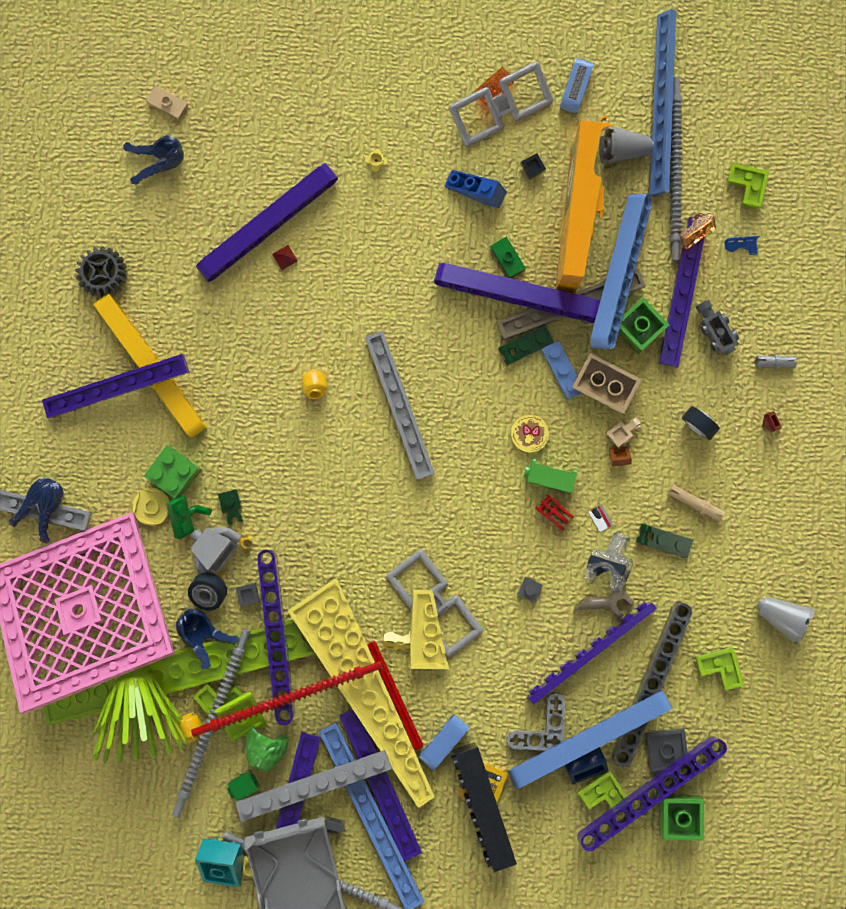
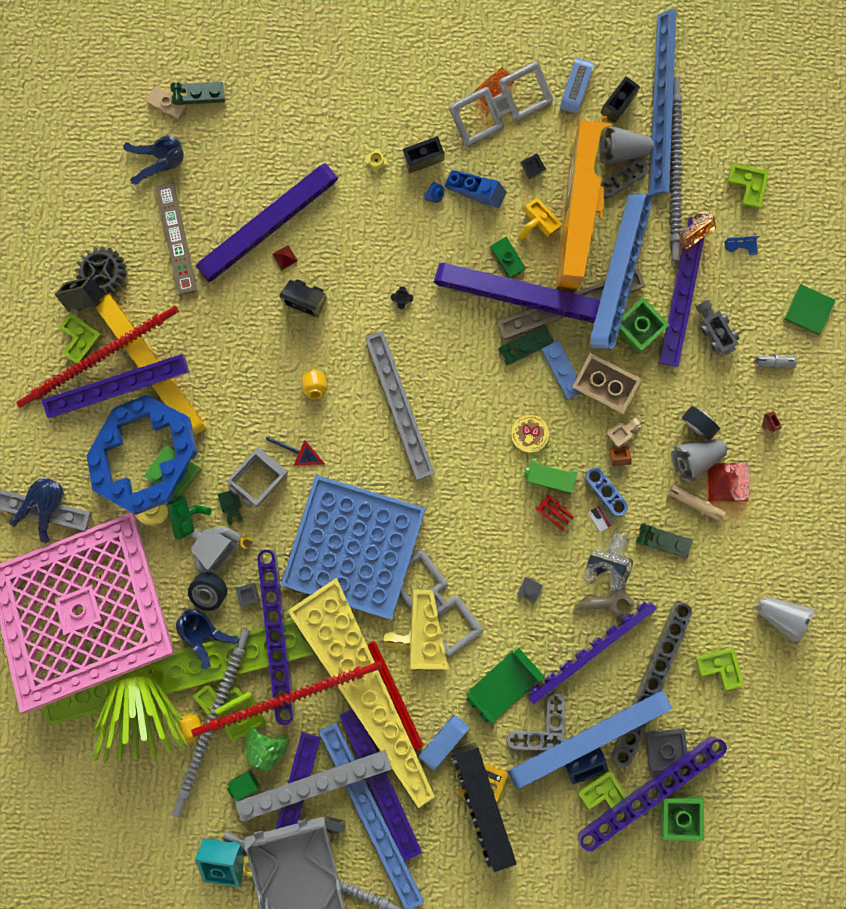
none -> red hose [16,305,179,408]
none -> black brick [55,276,105,312]
none -> lime plate [59,312,102,364]
none -> blue plate [87,395,197,515]
none -> dark tan tile [155,182,198,296]
none -> plate [170,82,225,105]
none -> light grey window [227,447,288,509]
none -> piece [266,437,325,466]
none -> black slope [279,279,327,318]
none -> medium blue plate [281,475,426,620]
none -> black plate [391,286,413,309]
none -> black brick [402,136,445,174]
none -> blue plate [423,181,445,203]
none -> green panel [466,646,545,725]
none -> yellow plate [518,197,563,240]
none -> medium blue beam [584,468,628,516]
none -> black brick [600,76,640,123]
none -> dark grey beam [601,160,648,199]
none -> light grey cone [671,439,728,482]
none -> clear red slope [707,462,750,502]
none -> green tile [784,284,835,335]

